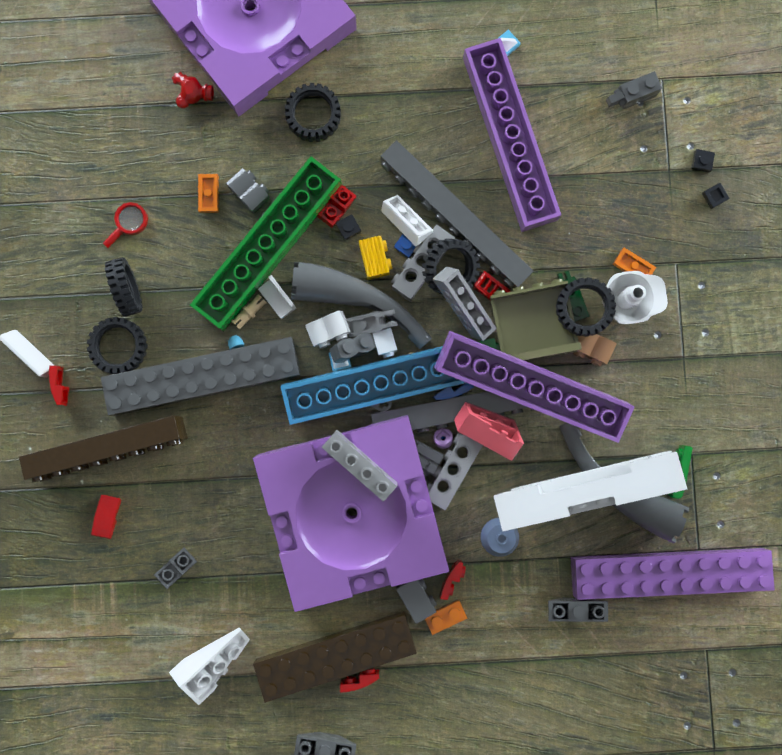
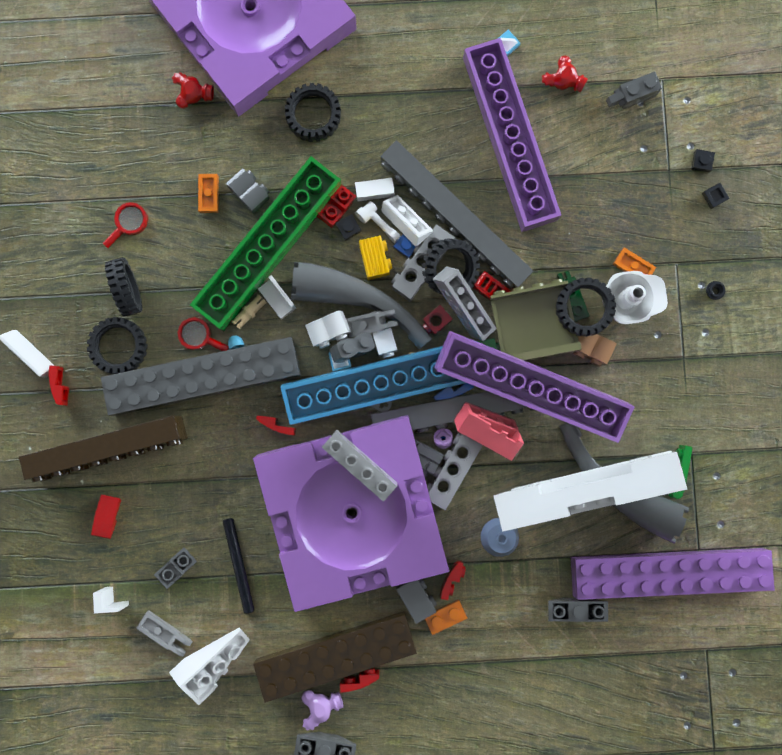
none -> white panel [93,587,129,614]
none -> light grey hinge [136,610,193,657]
none -> piece [177,317,229,351]
none -> black axle [223,518,255,614]
none -> red slope [256,415,296,436]
none -> lavender animal [301,690,344,730]
none -> white slope [355,178,395,201]
none -> white brick [355,201,400,243]
none -> dark red brick [422,305,453,336]
none -> red animal [542,55,588,93]
none -> black plate [706,281,726,300]

